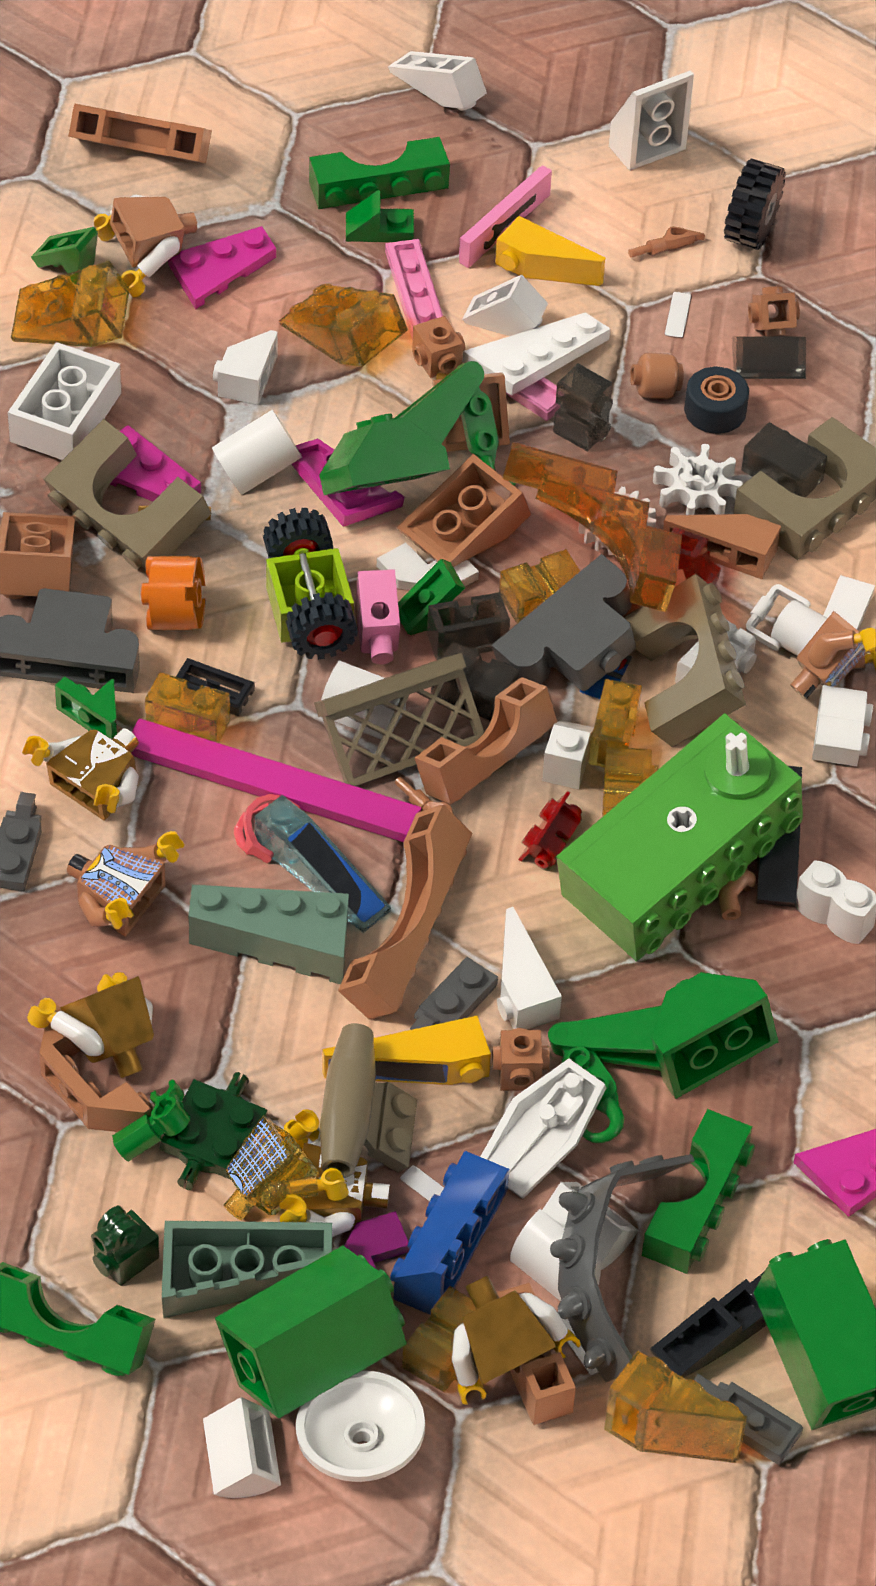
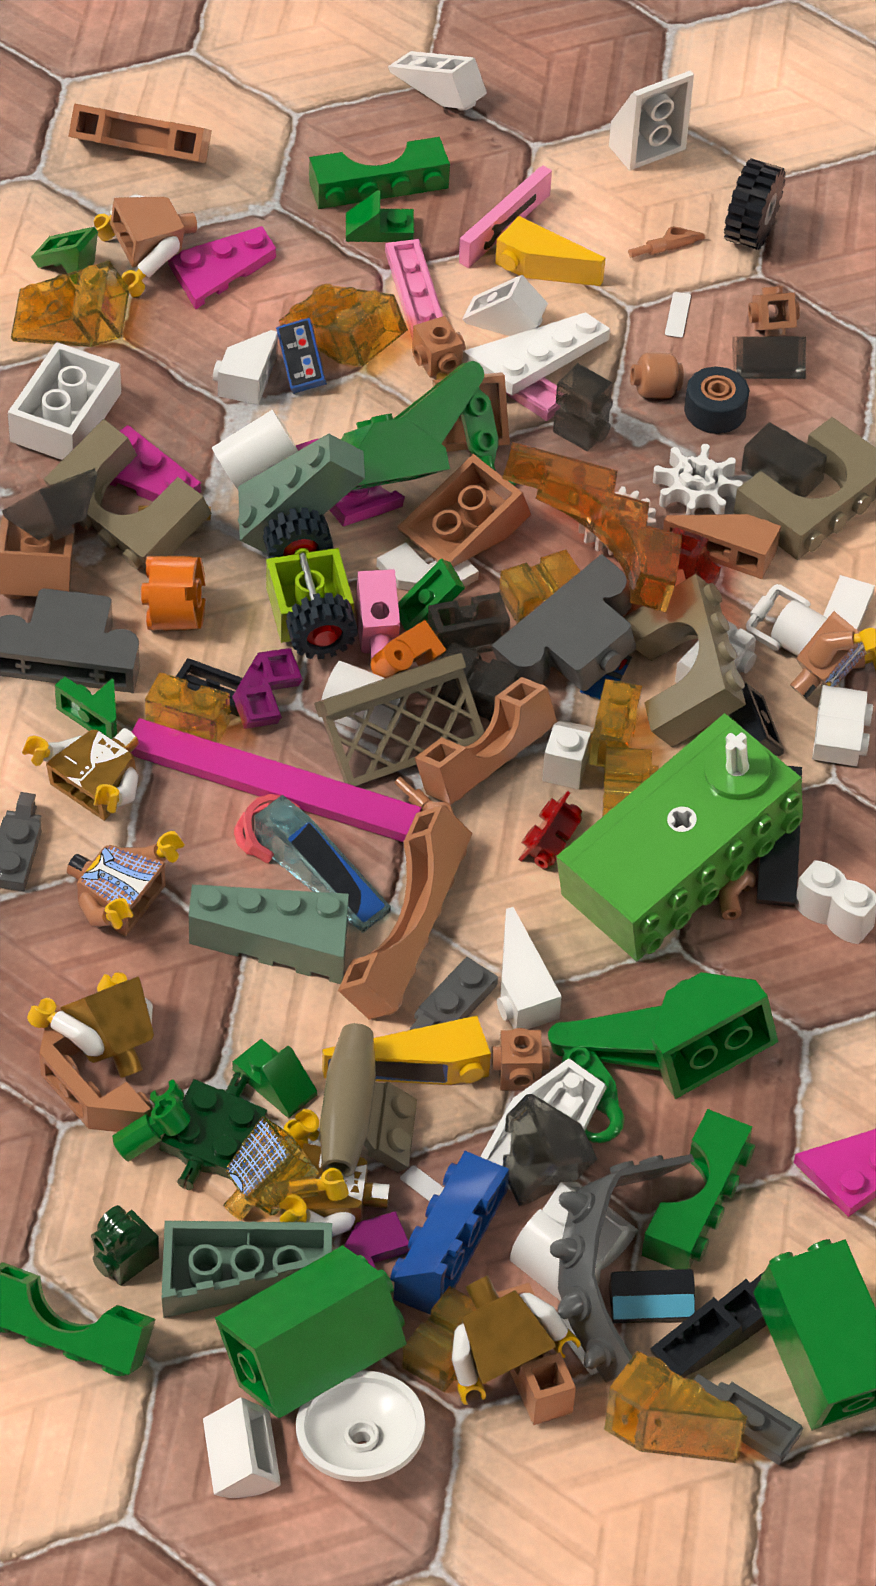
none -> clear smoke slope [2,468,98,541]
none -> magenta tile [232,648,303,729]
none -> green slope [232,1038,317,1119]
none -> sand green wedge [238,433,365,554]
none -> tile [276,318,327,394]
none -> orange leg [370,620,446,678]
none -> clear smoke slope [503,1094,598,1206]
none -> slope [609,1269,696,1324]
none -> black slope [729,682,784,756]

